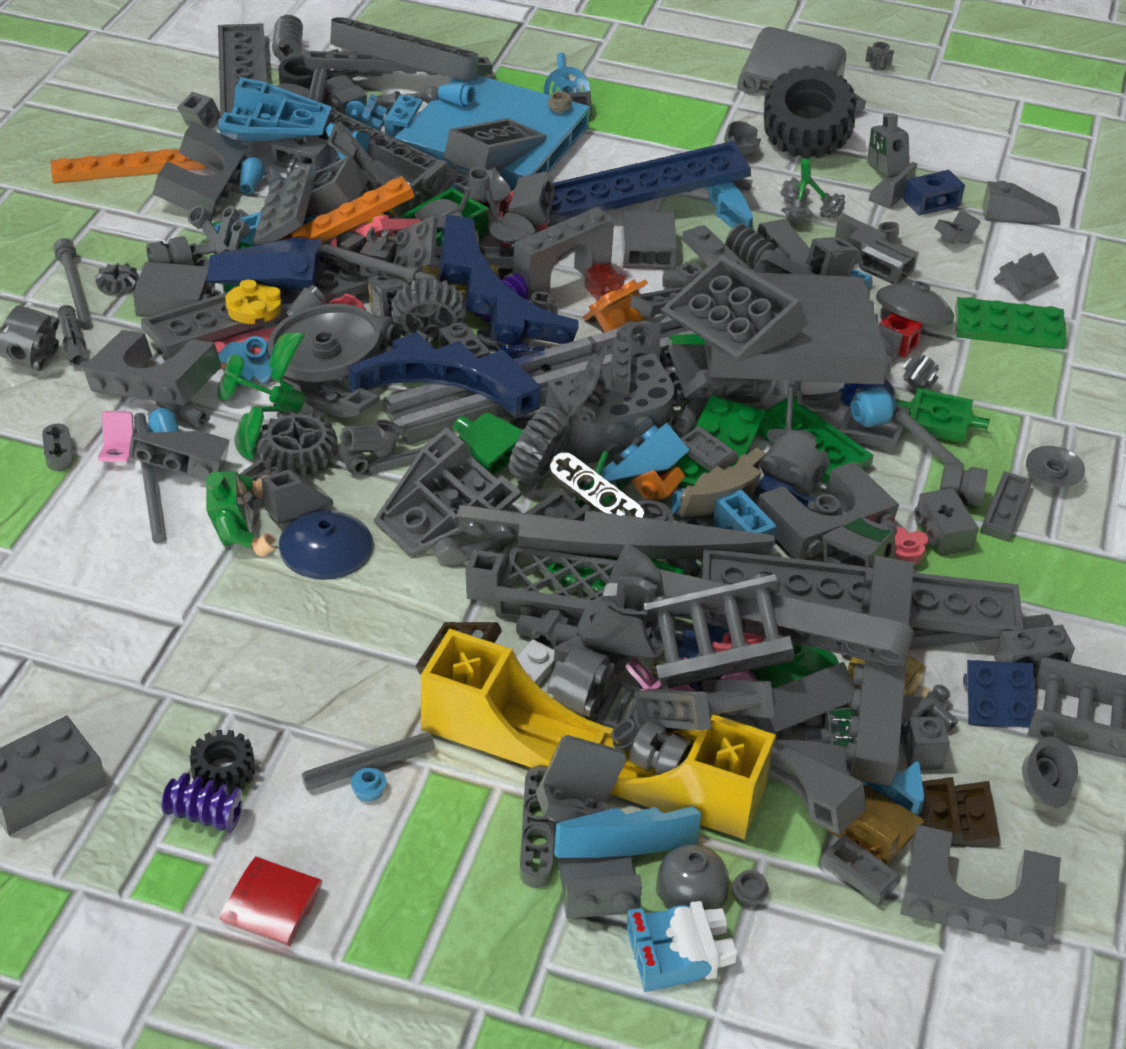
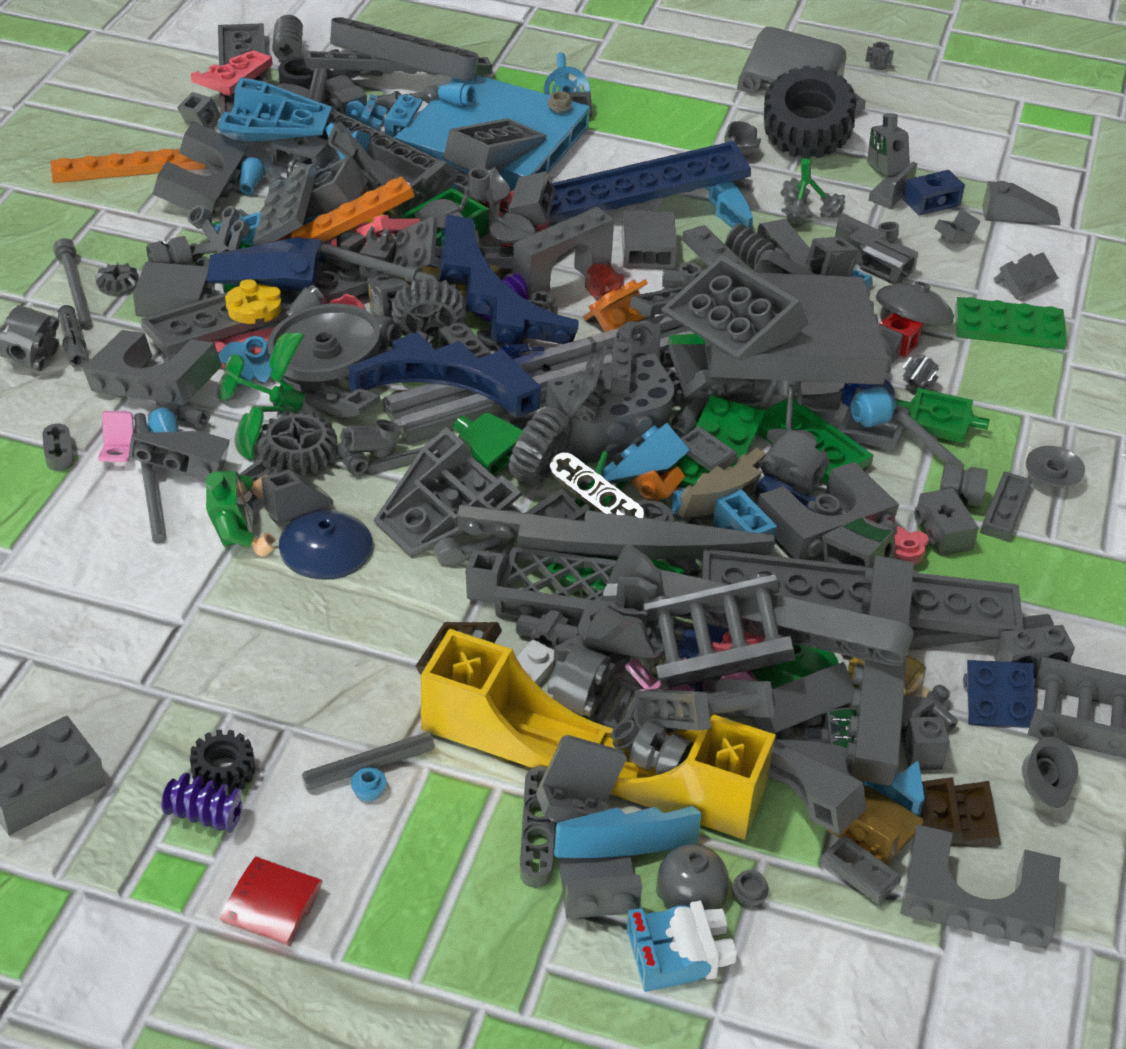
none -> coral wing [191,50,273,96]

